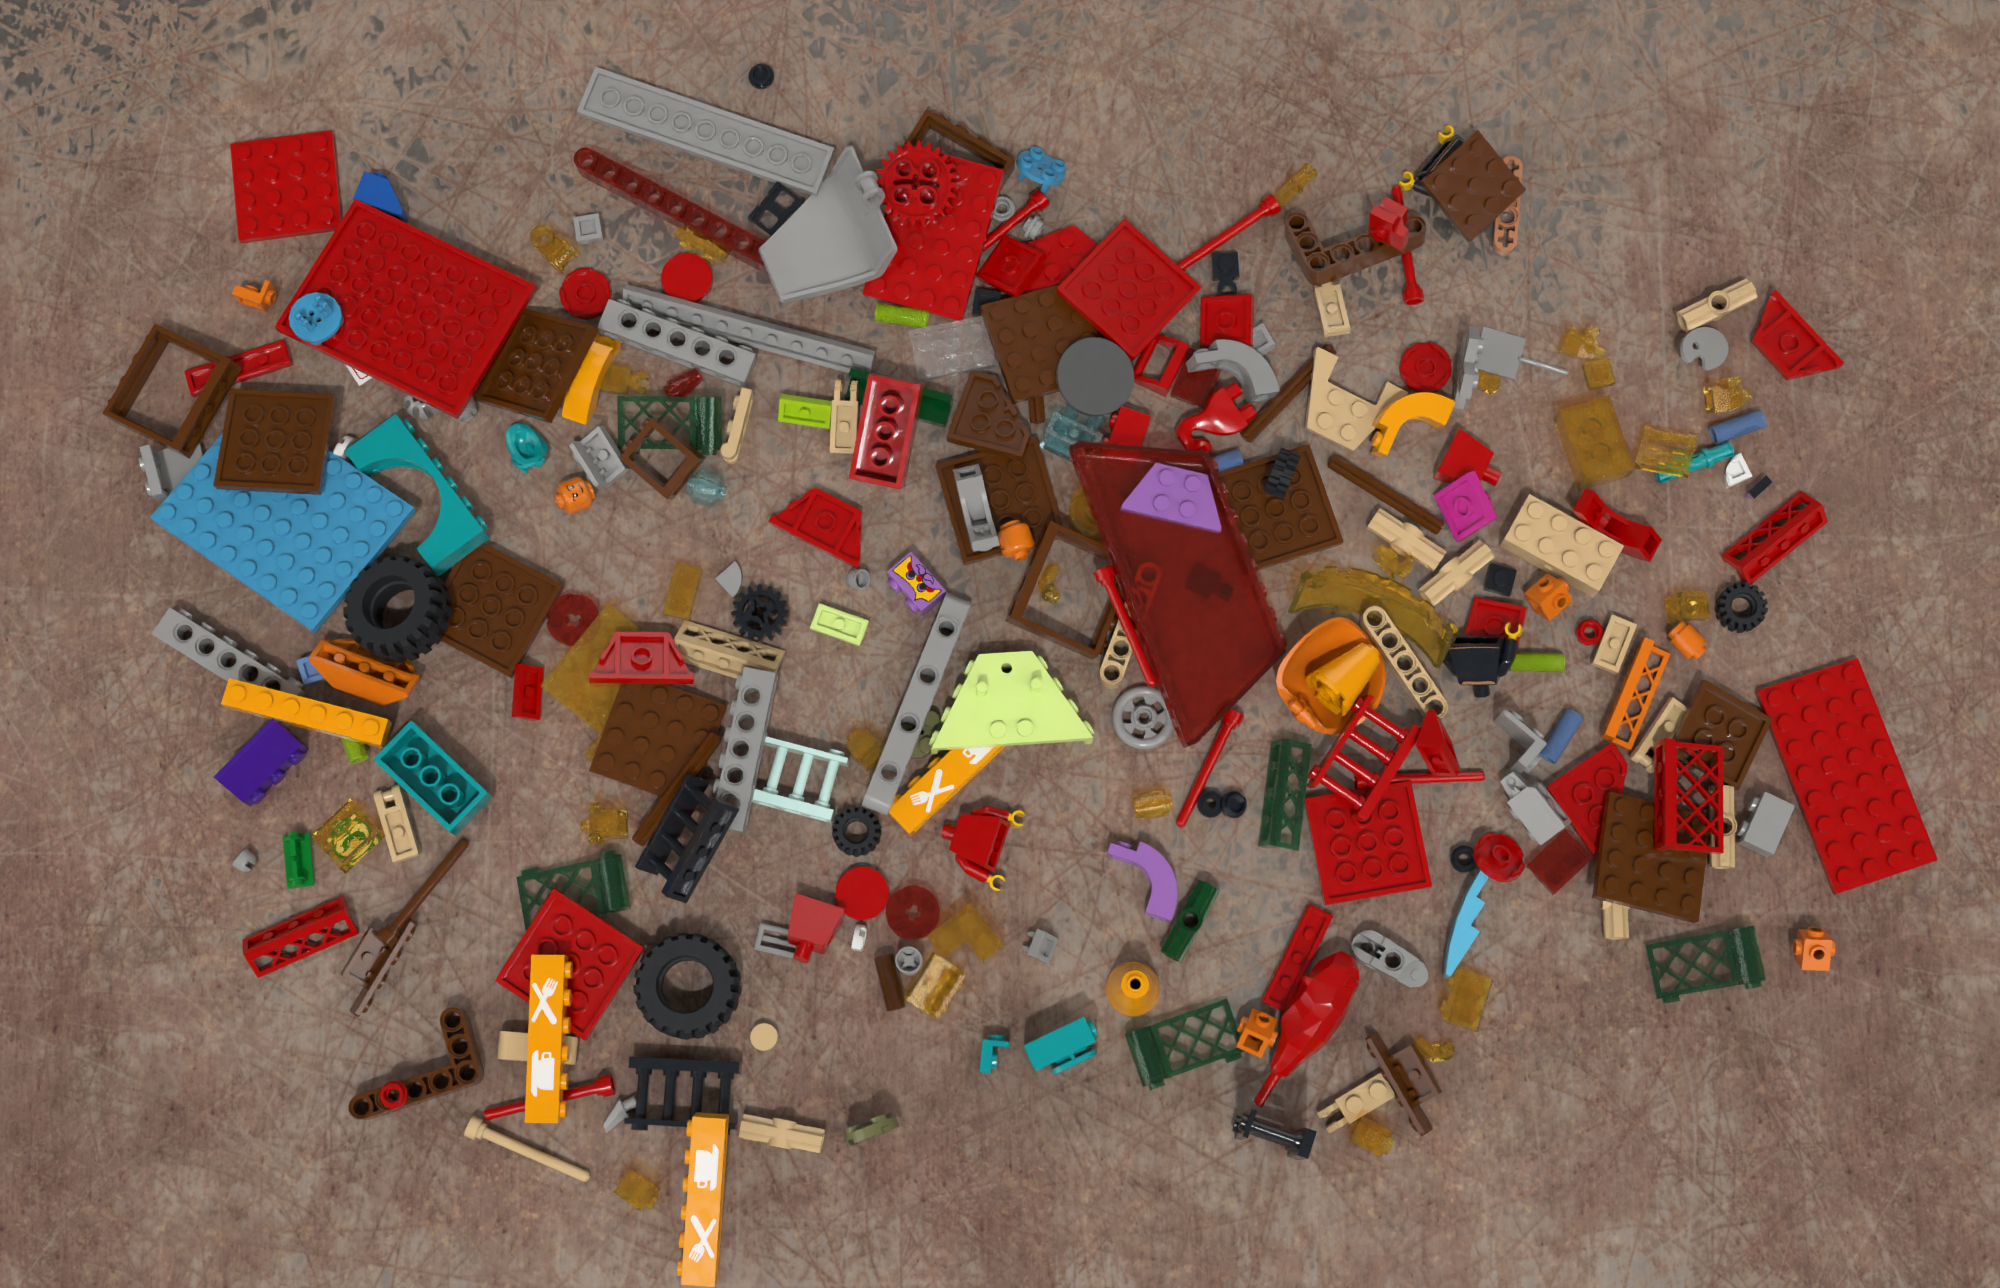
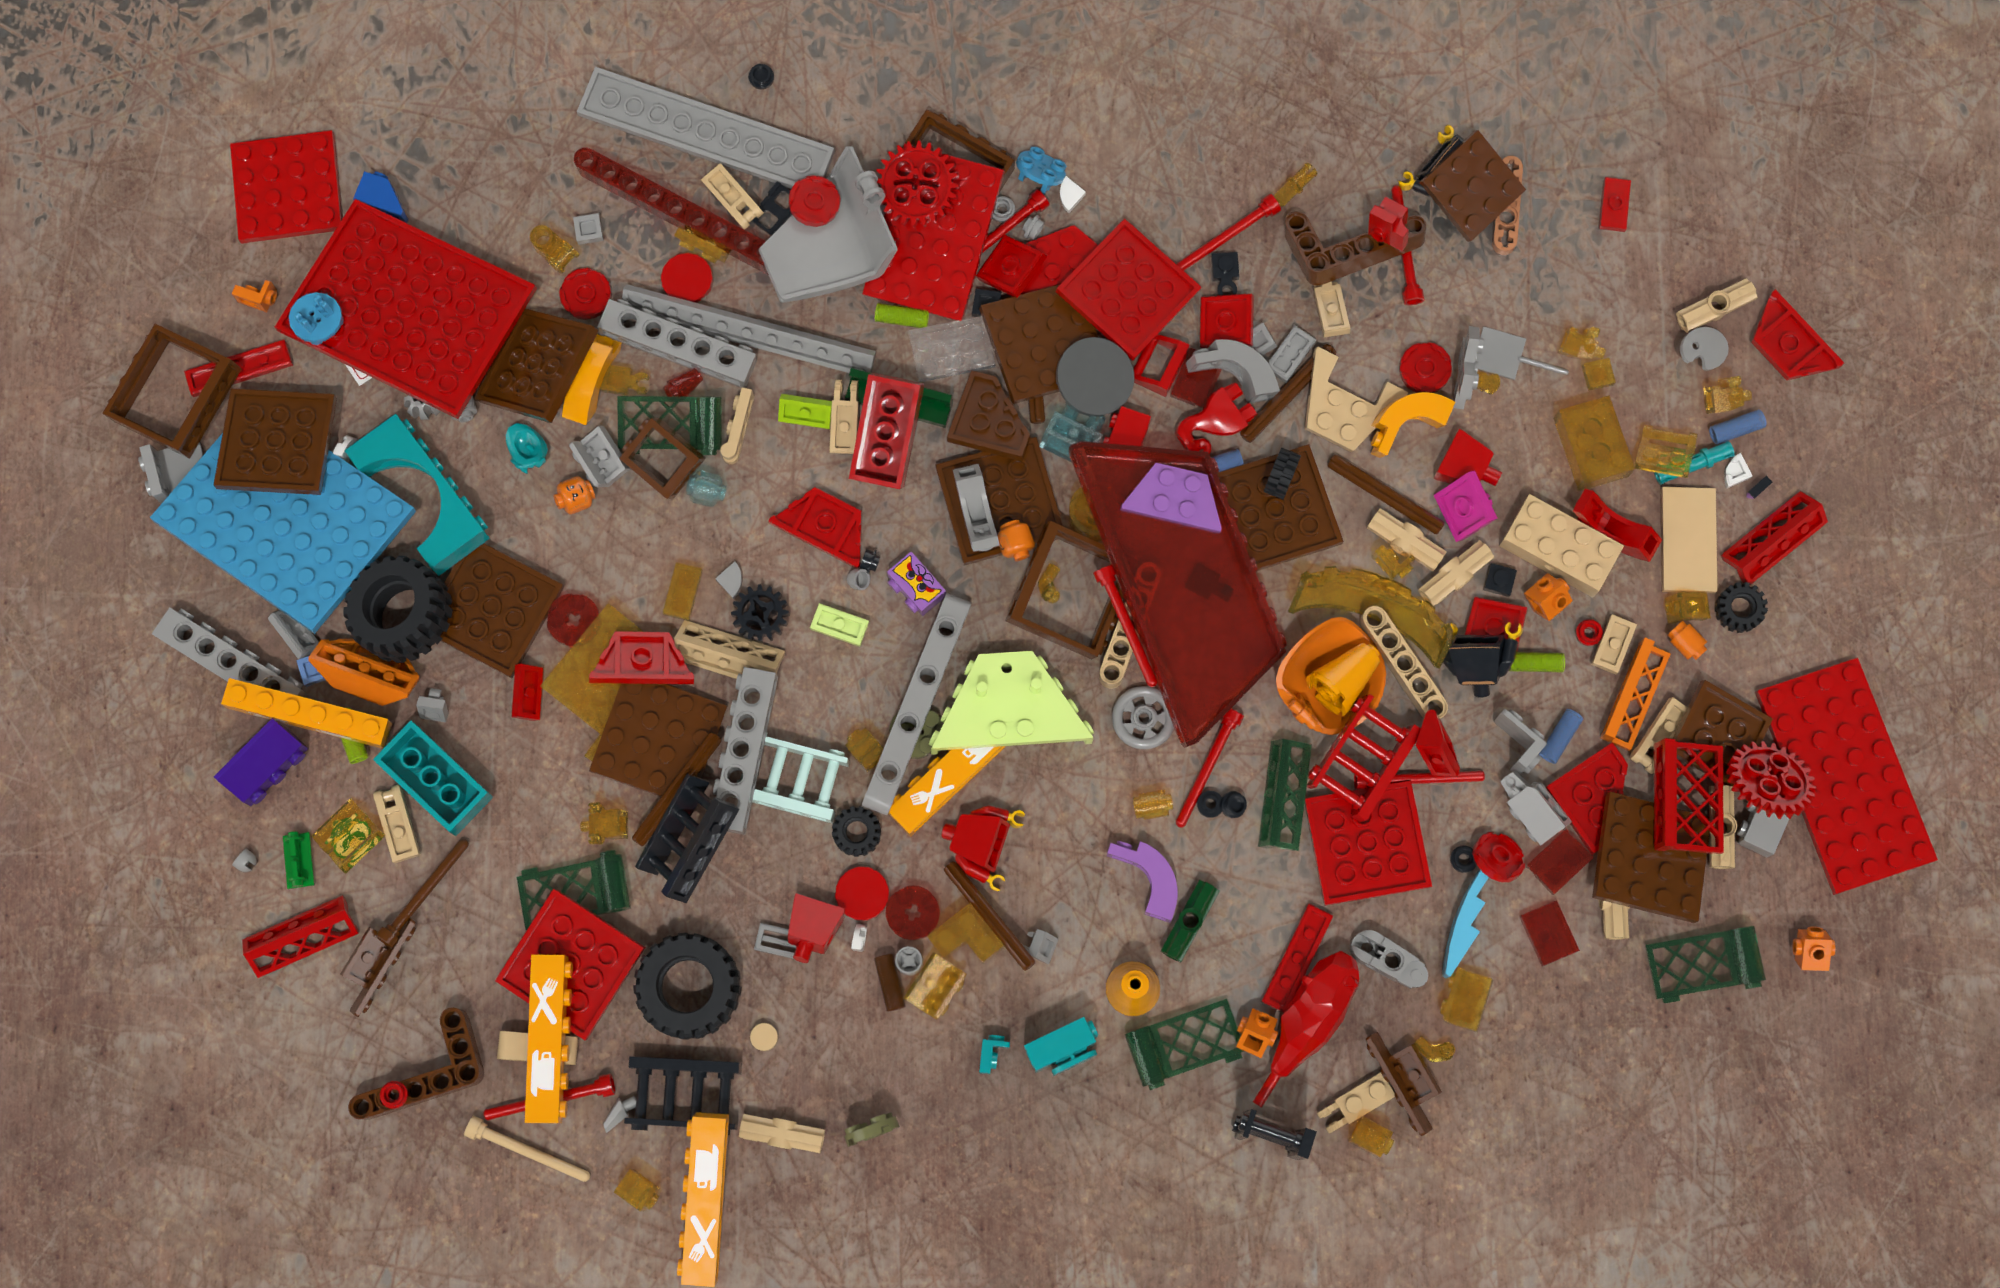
none -> light grey plate [268,610,319,659]
none -> light grey tile [416,688,449,723]
none -> tan plate [701,163,764,230]
none -> red tile [788,175,841,227]
none -> black plate [859,549,880,573]
none -> reddish brown axle [944,861,1035,971]
none -> white tile [1060,176,1086,213]
none -> light grey plate [1268,326,1316,383]
none -> clear red plate [1519,900,1580,966]
none -> red plate [1599,177,1631,232]
none -> tan tile [1661,487,1717,594]
none -> red gear [1726,741,1816,819]

